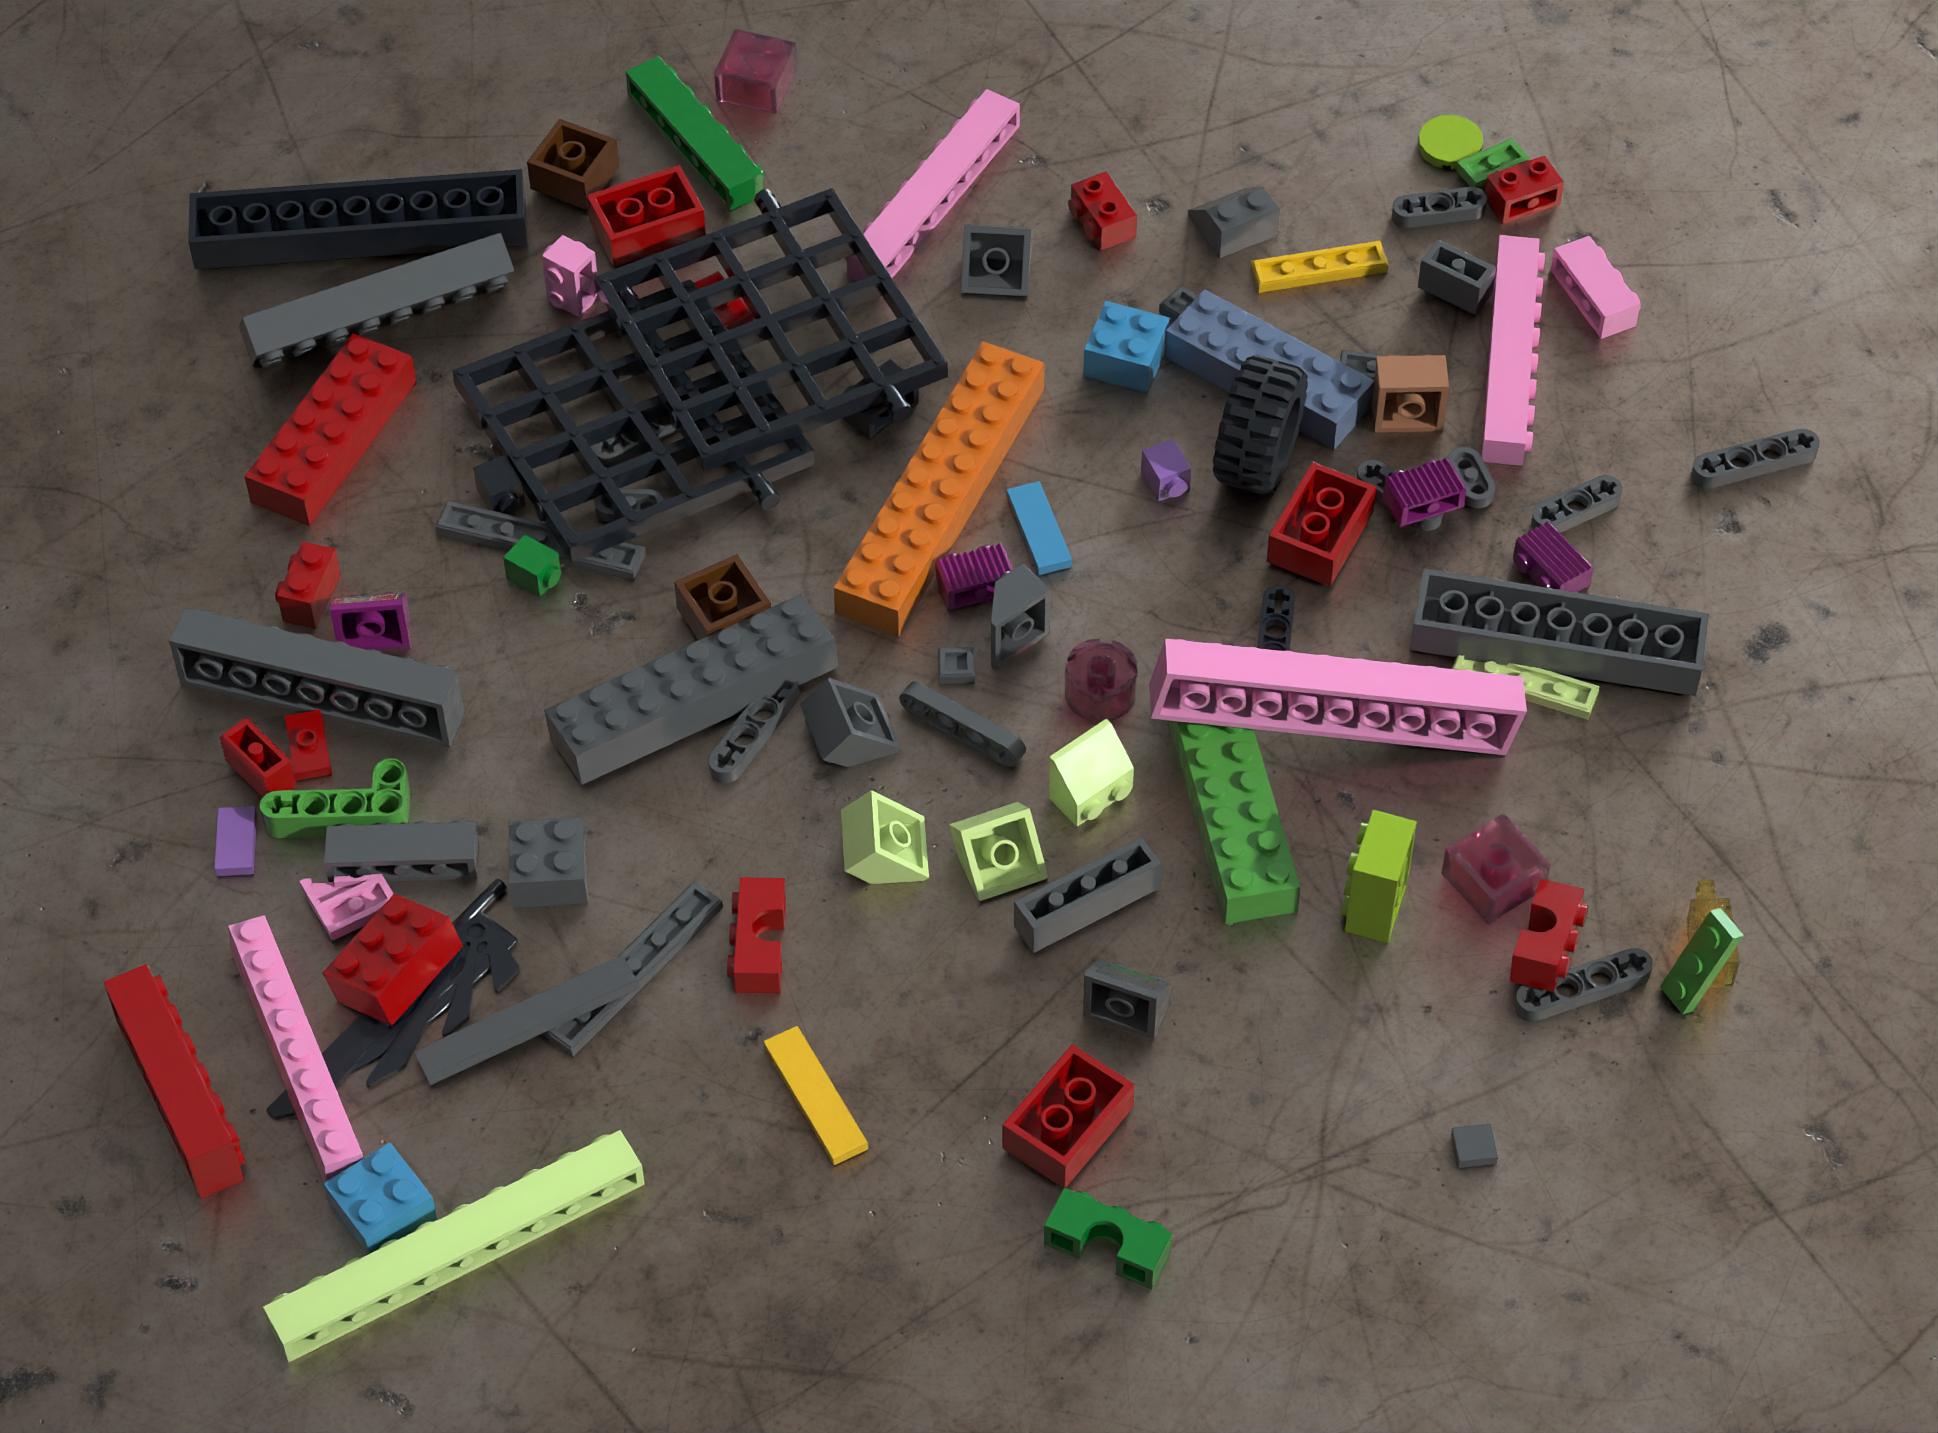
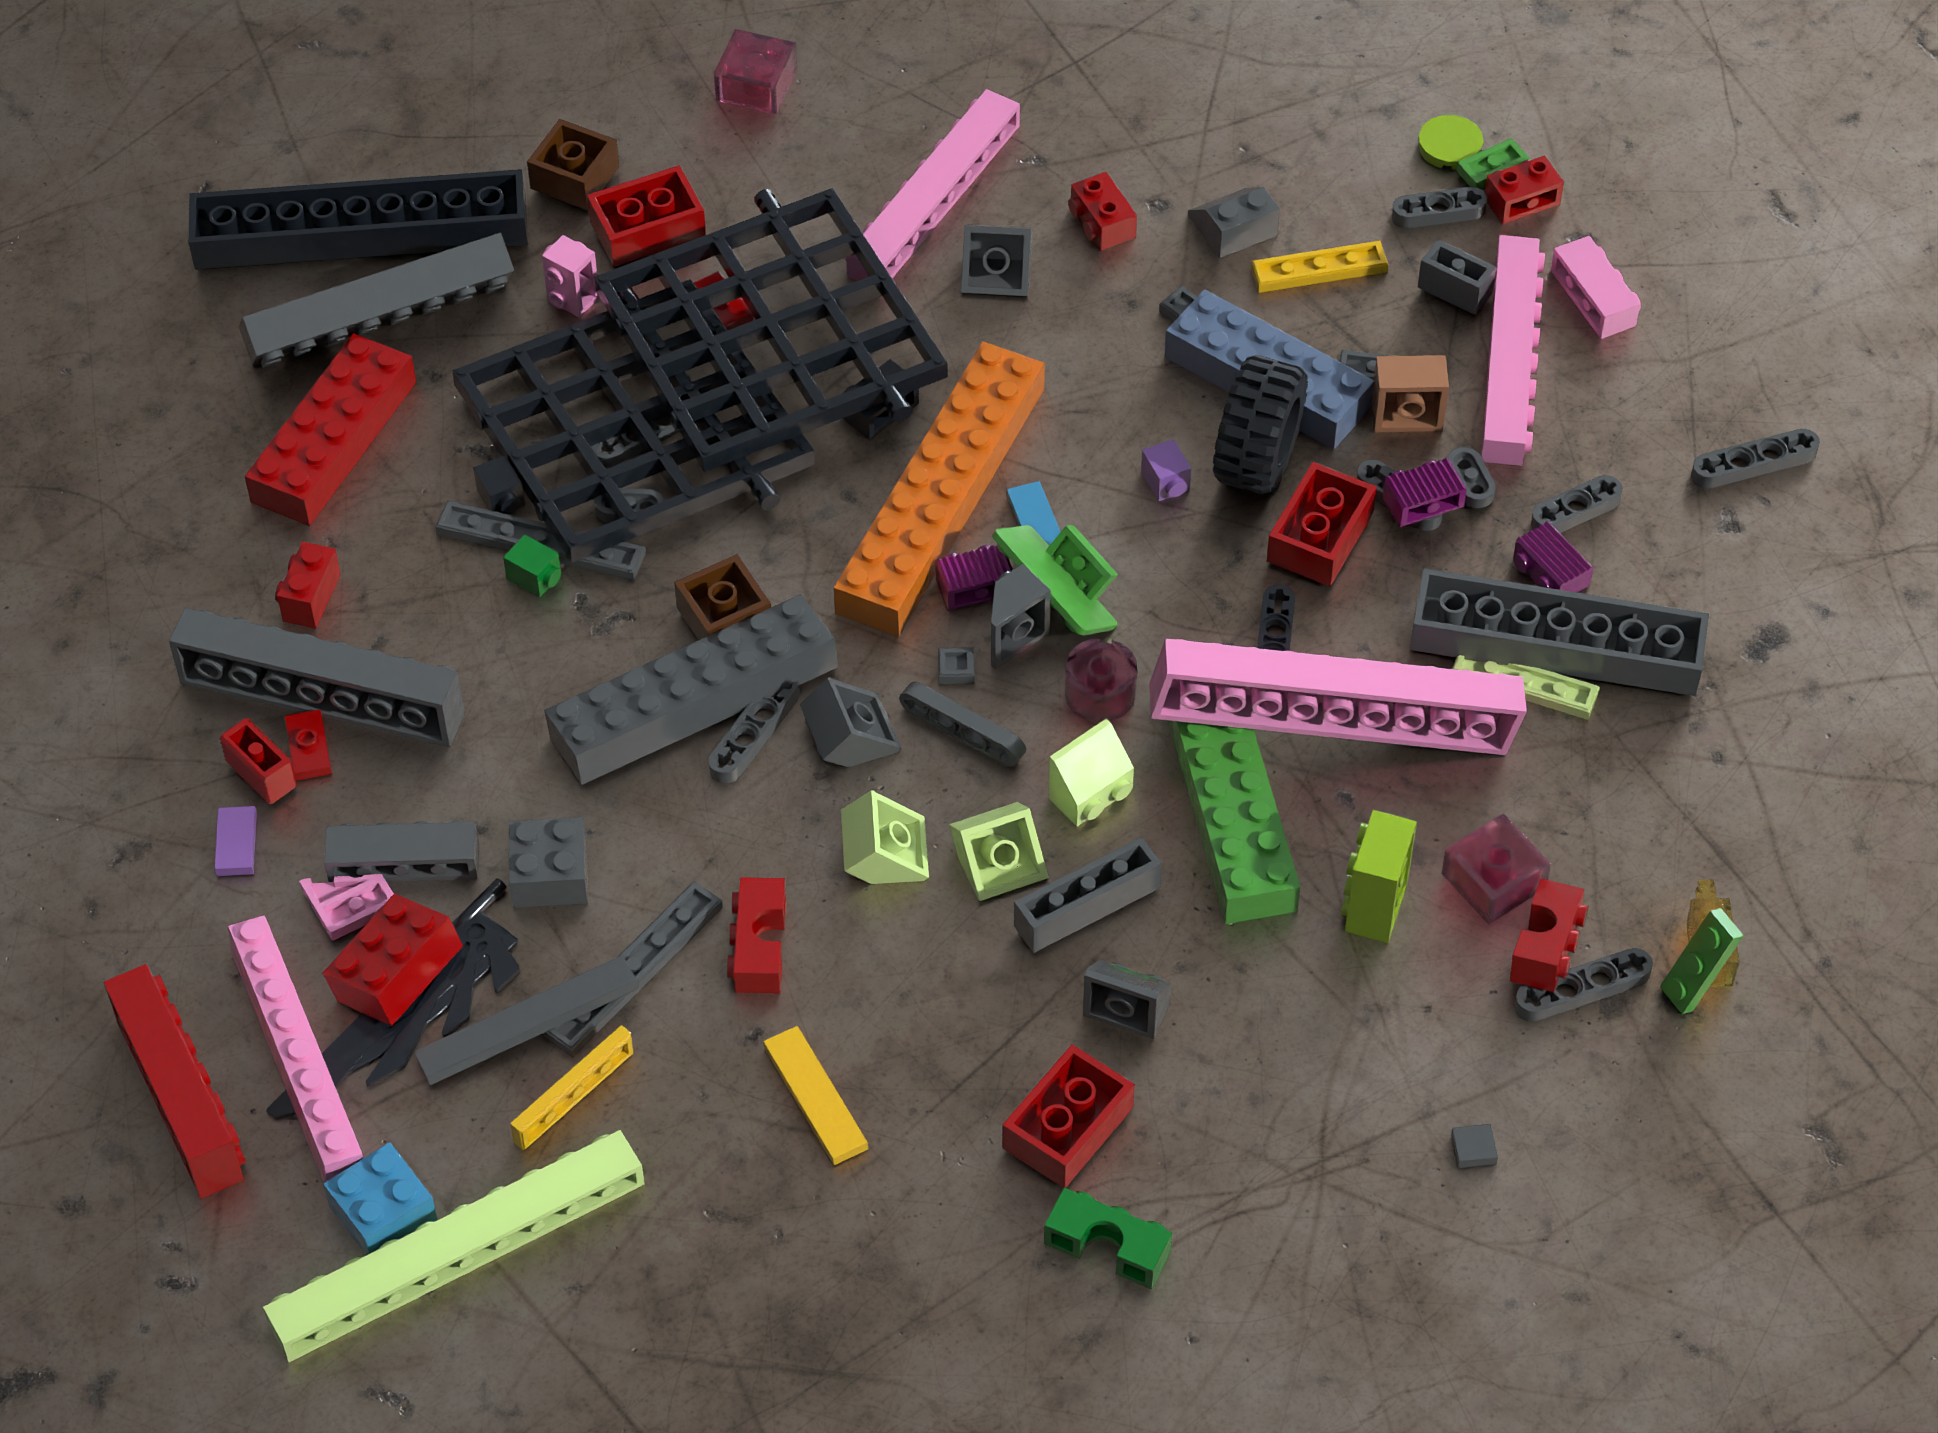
bright green beam [260,758,410,839] -> none
magenta slope [330,592,411,650] -> none
green brick [625,56,765,212] -> none
dark azure brick [1083,301,1170,393] -> none
none -> yellow tile [510,1025,633,1151]
none -> bright green bracket [992,525,1118,636]

